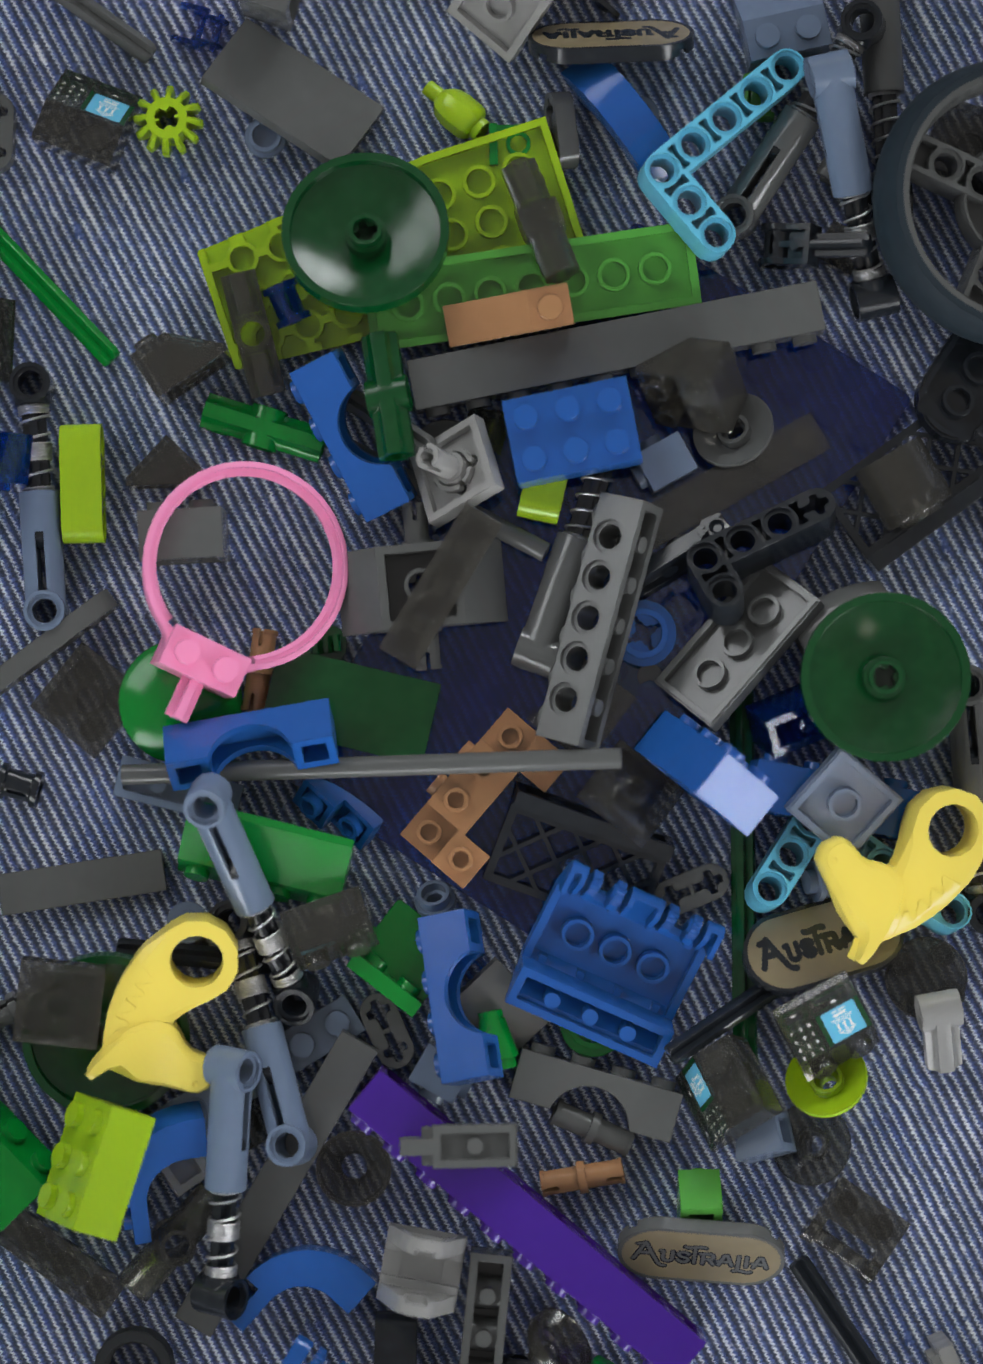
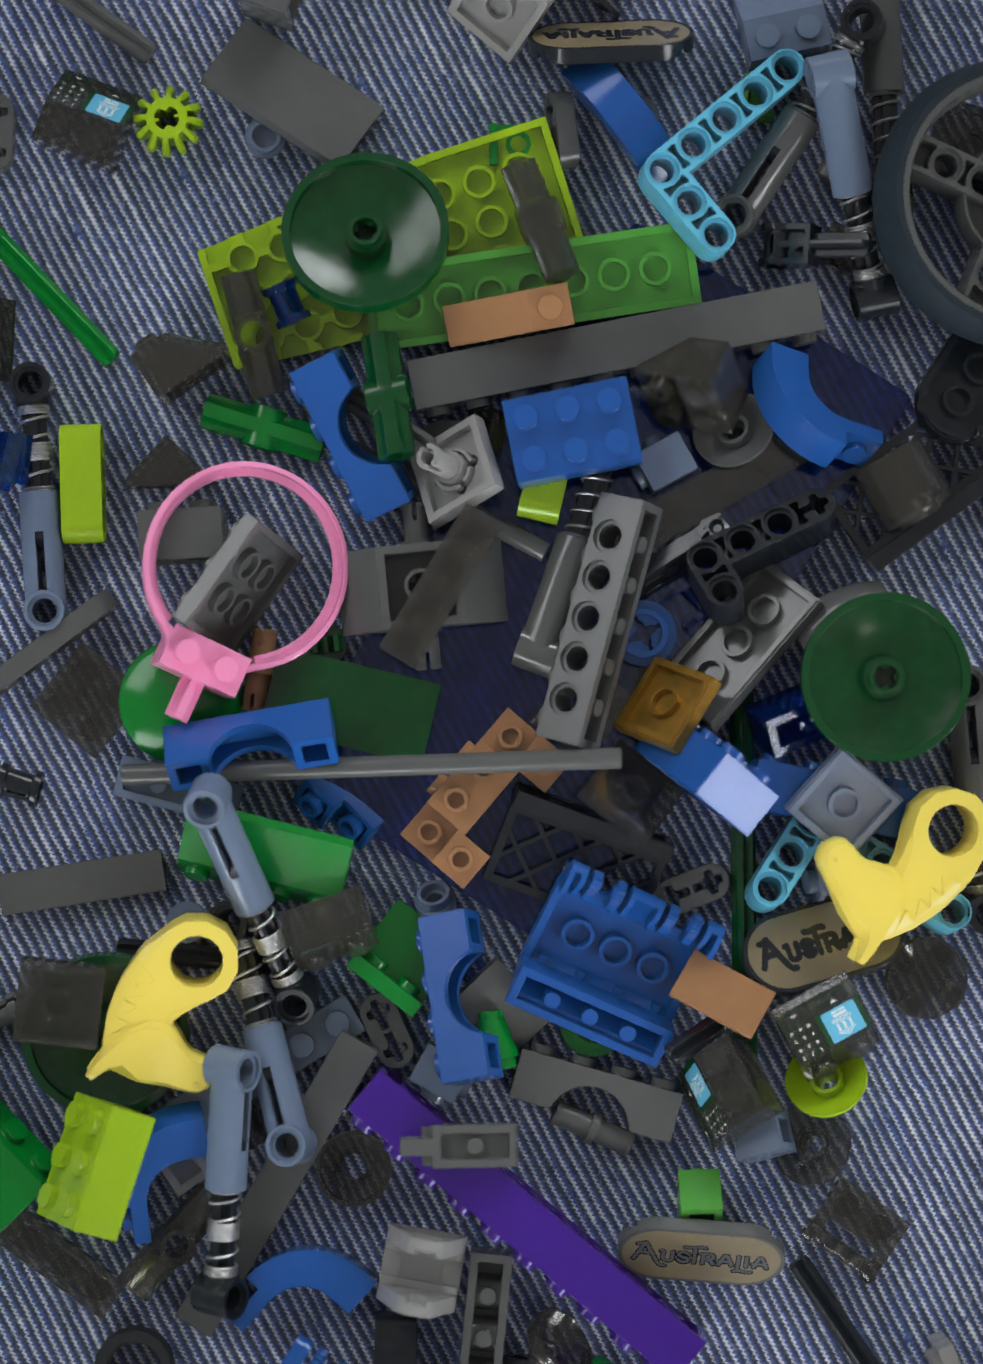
clear blue piece [169,1,230,53] -> none
lime plant [422,80,490,140] -> none
medium nougat pin [539,1157,626,1197] -> none
light grey piece [914,988,964,1074] -> none
none -> dark grey plate [173,512,304,652]
none -> pearl gold tile [613,656,722,755]
none -> medium nougat piece [669,949,776,1040]
none -> blue arch [752,342,883,468]

